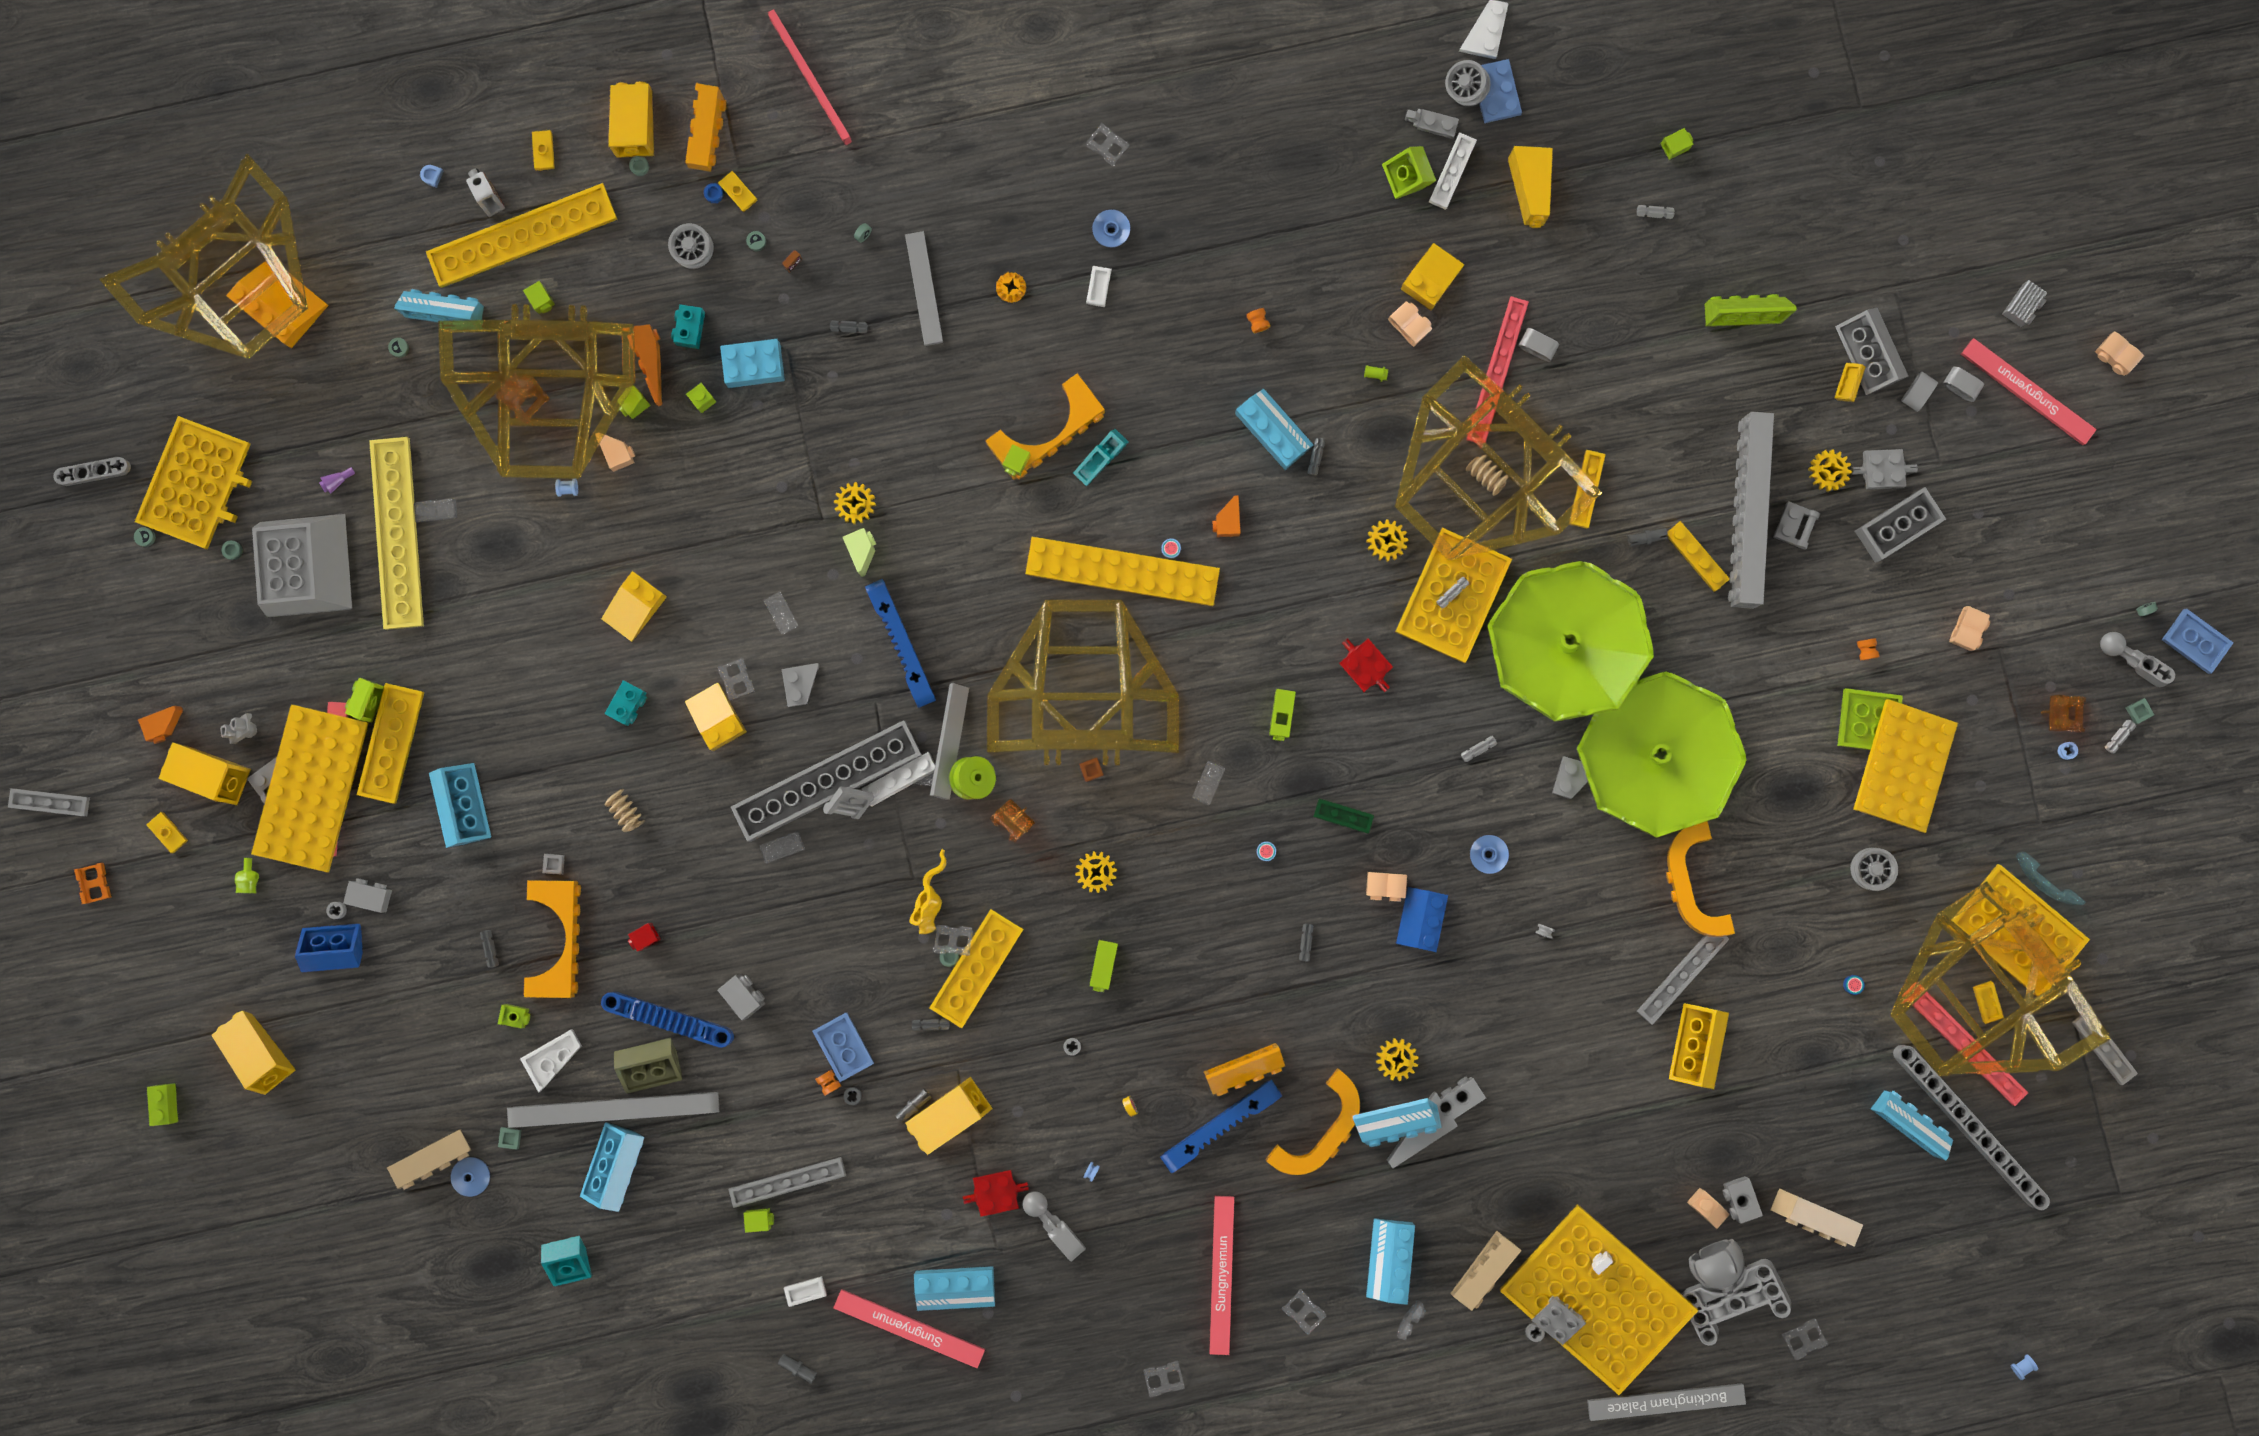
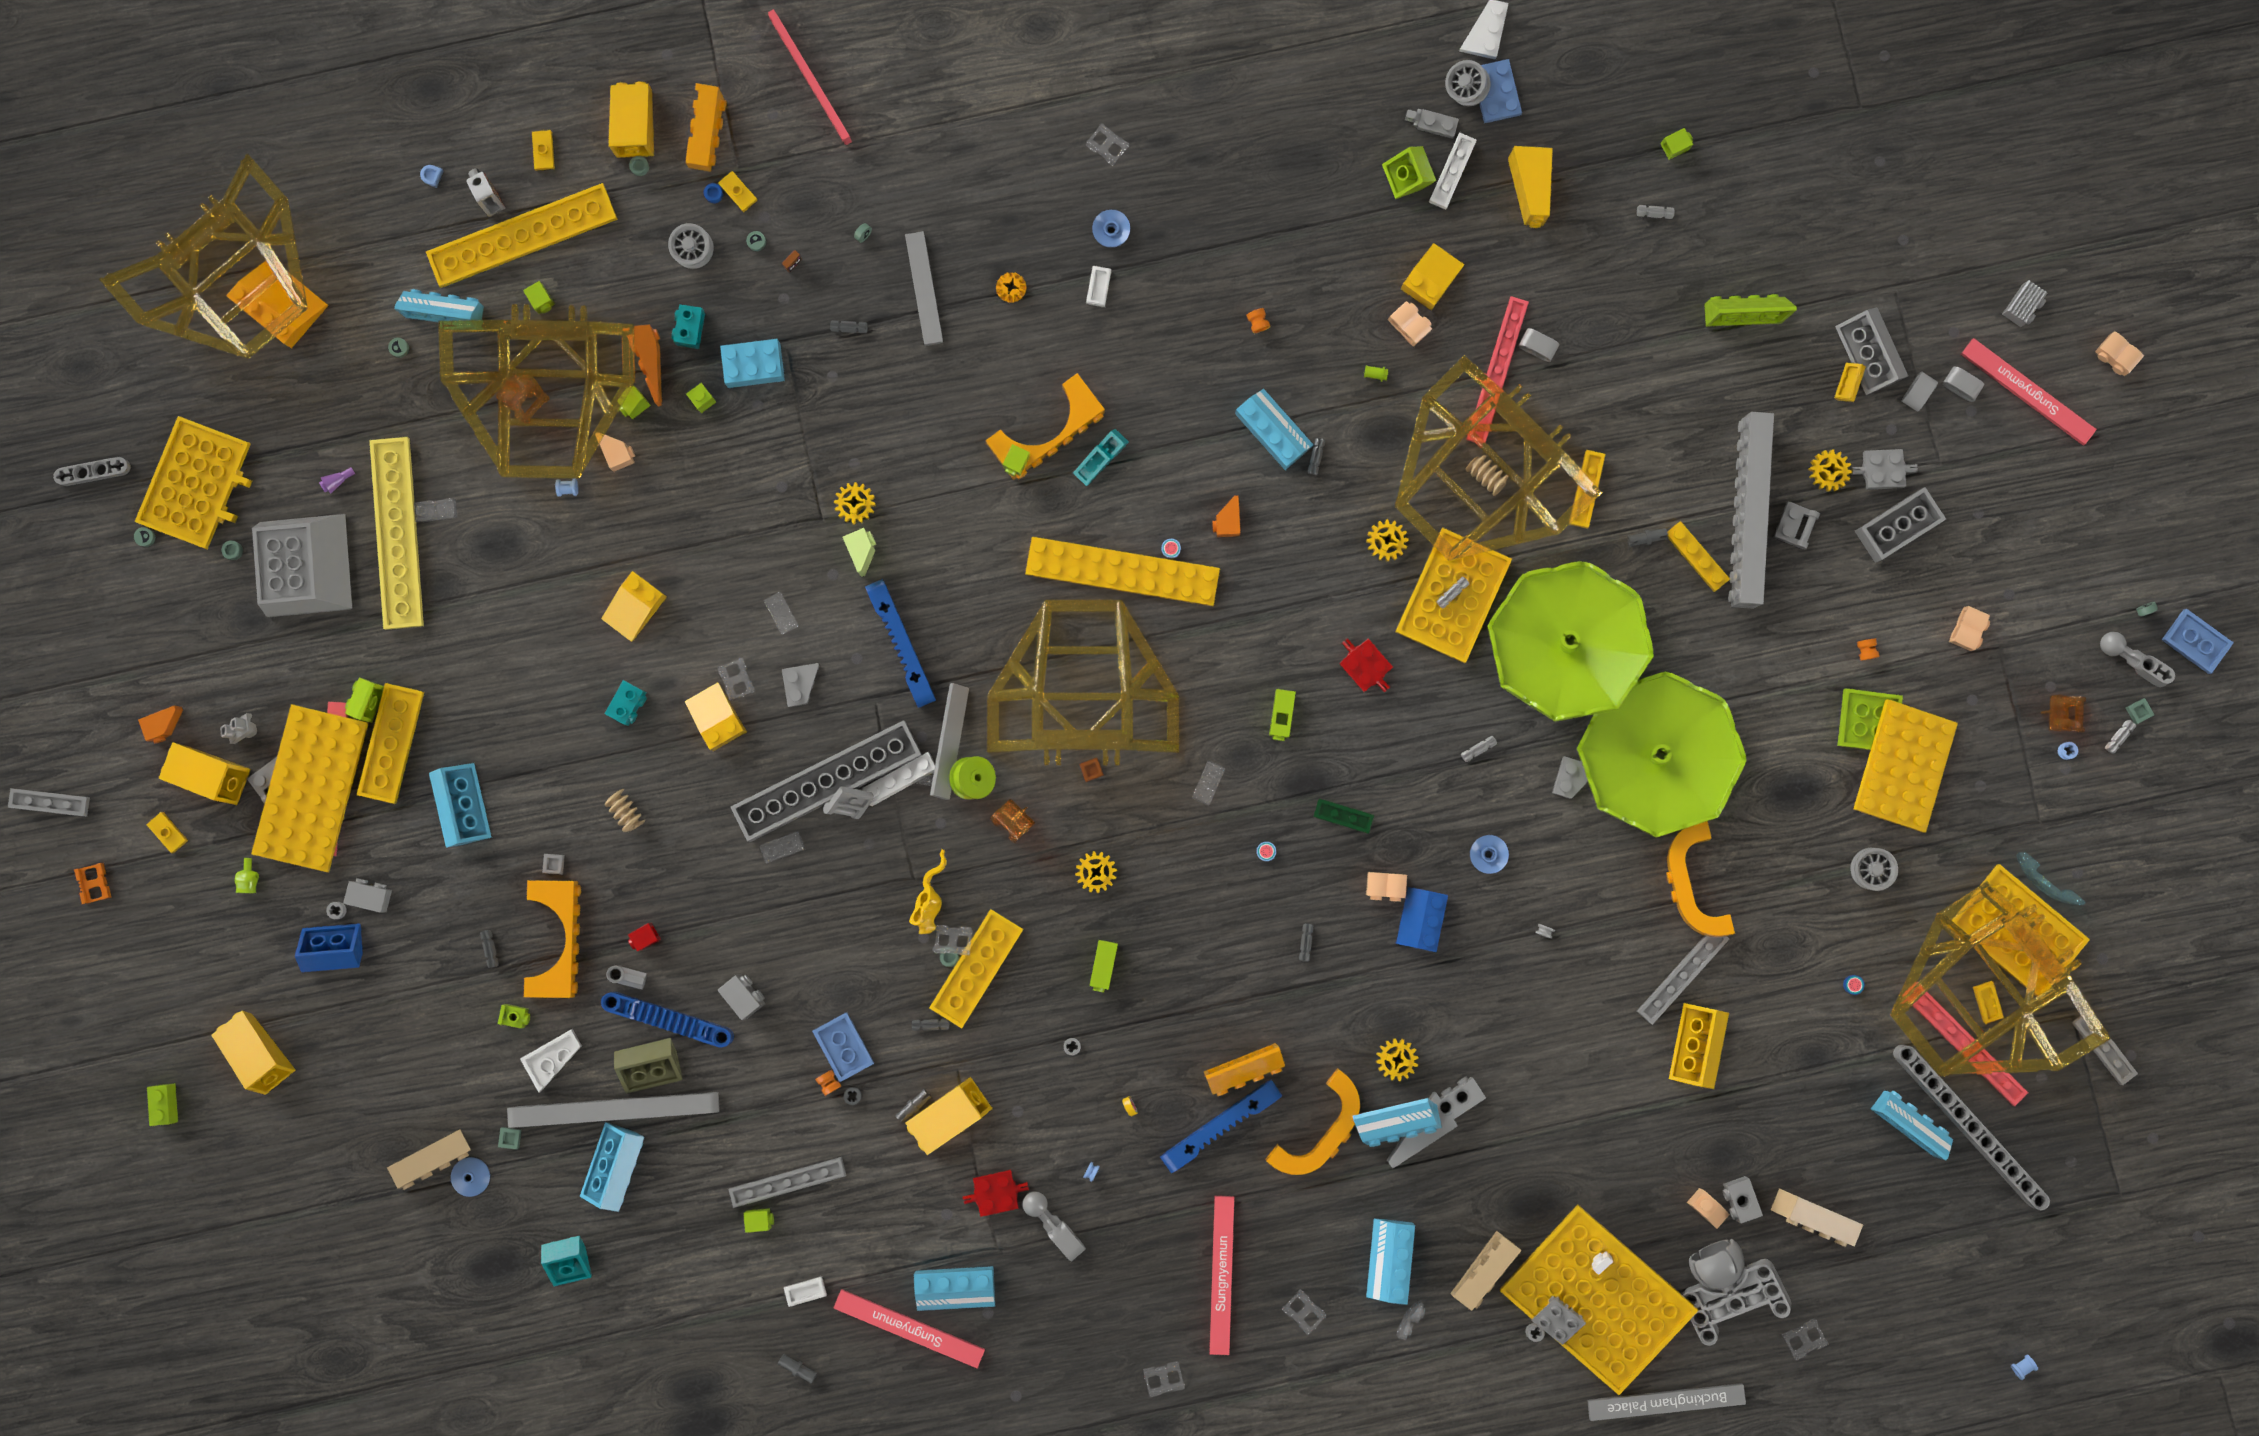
none -> light grey piece [606,965,647,990]

